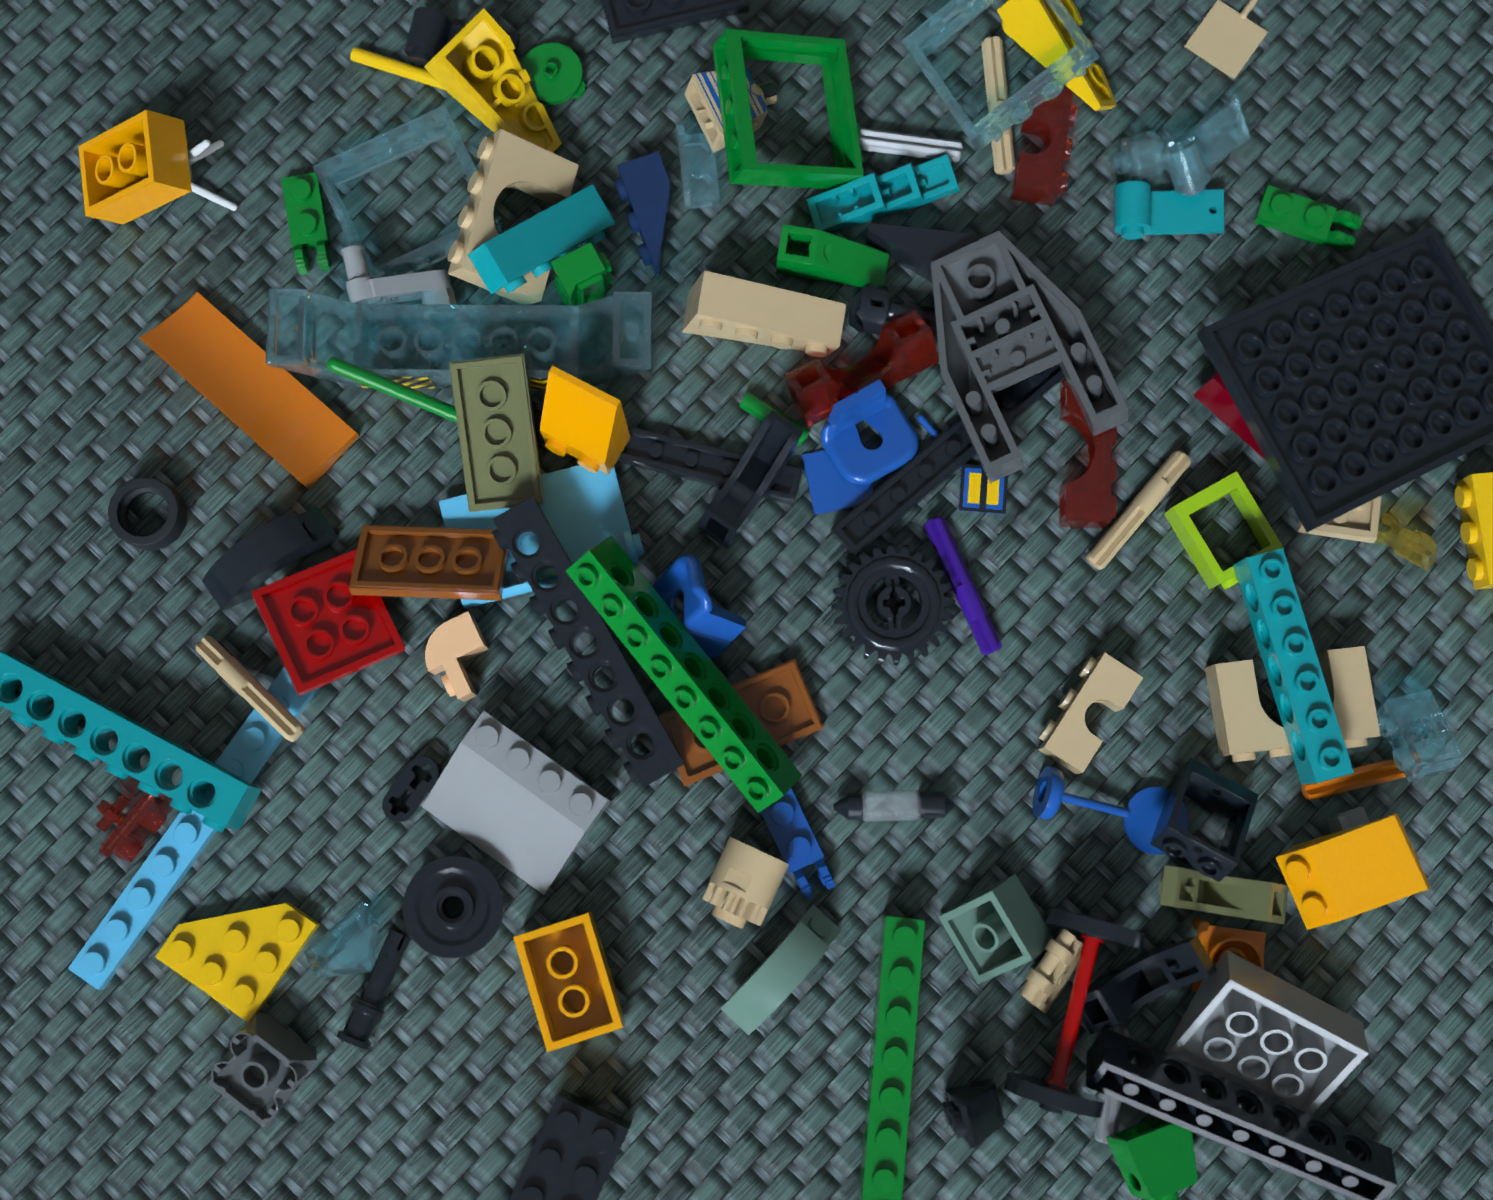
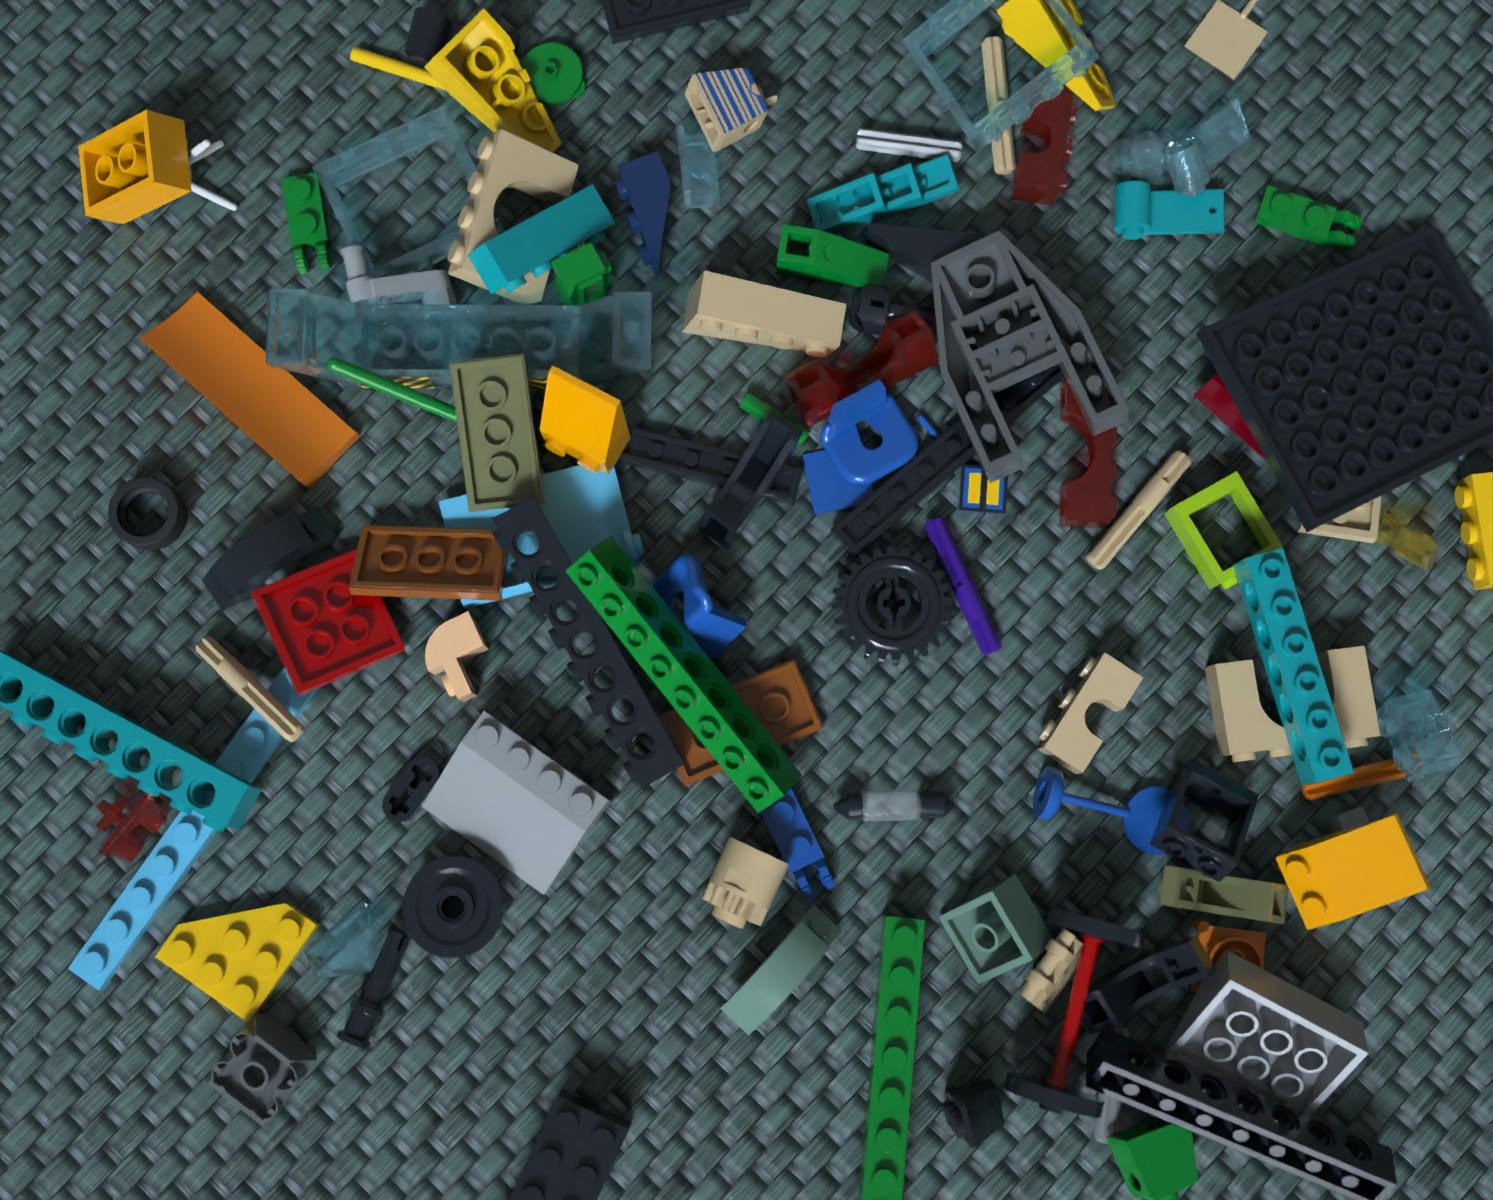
light orange brick [513,911,626,1052] -> none
green window [712,29,864,189] -> none

